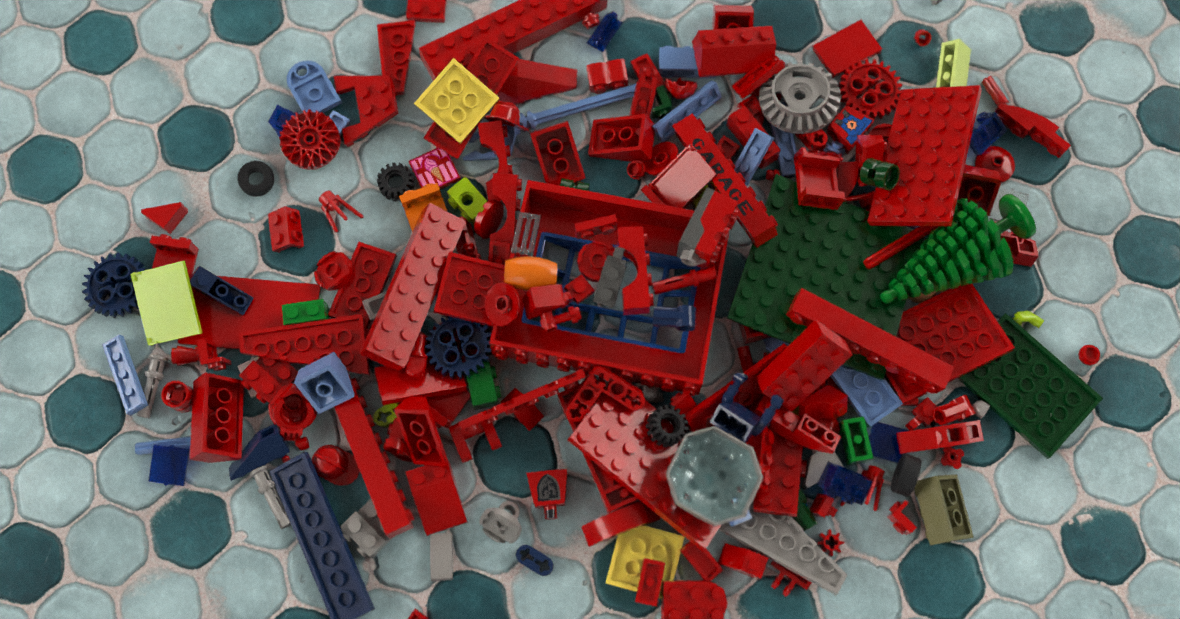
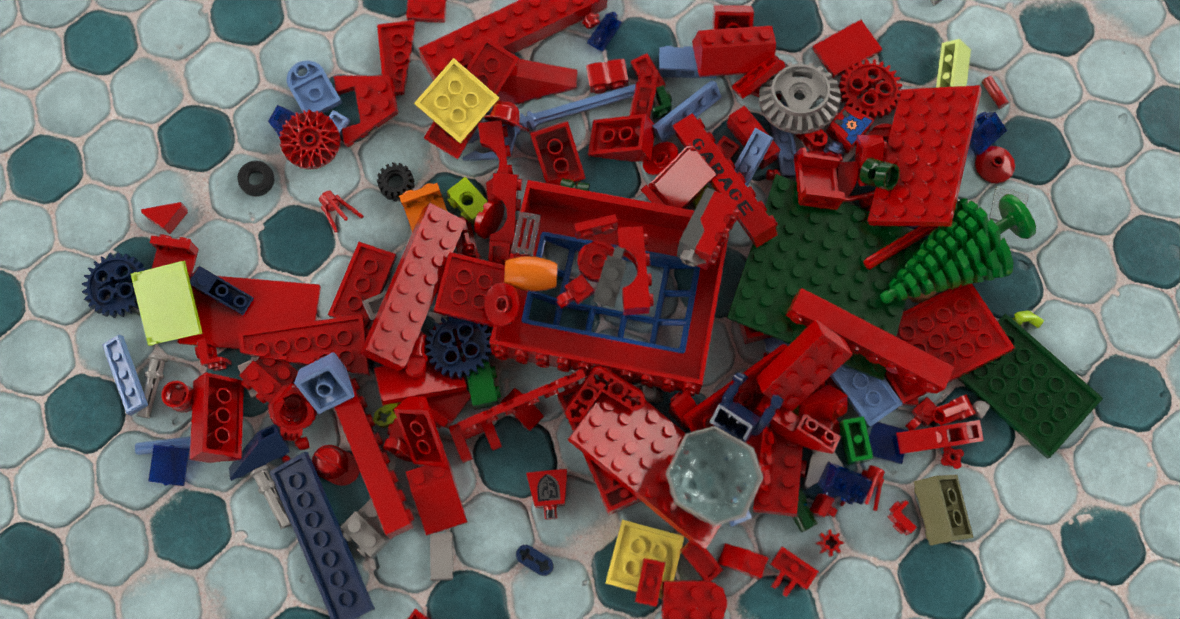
red cone [171,346,200,366] -> none
red bracket [268,206,304,252] -> none
green brick [282,299,330,326] -> none
red tile [314,251,353,291] -> none
tile [408,148,461,190] -> none
light grey tile [479,501,522,544] -> none
red slope [523,284,566,319] -> none
red bar [540,306,582,333] -> none
red arch [581,501,661,547] -> none
red plate [627,160,646,180] -> none
black tyre [646,405,688,447] -> none
red pin [652,266,717,295] -> none
dark blue piece [653,305,696,331] -> none
red hair [665,77,697,99] -> none
light grey wing [719,499,847,596] -> none
red tile [737,94,764,126] -> none
red piece [737,346,753,372] -> none
black tyre [891,453,922,497] -> none
red hinge [914,29,931,46] -> none
red slope [957,165,1002,216] -> none
red slope [992,104,1071,158] -> none
red slope [994,221,1038,267] -> none
red plate [1078,345,1100,366] -> none

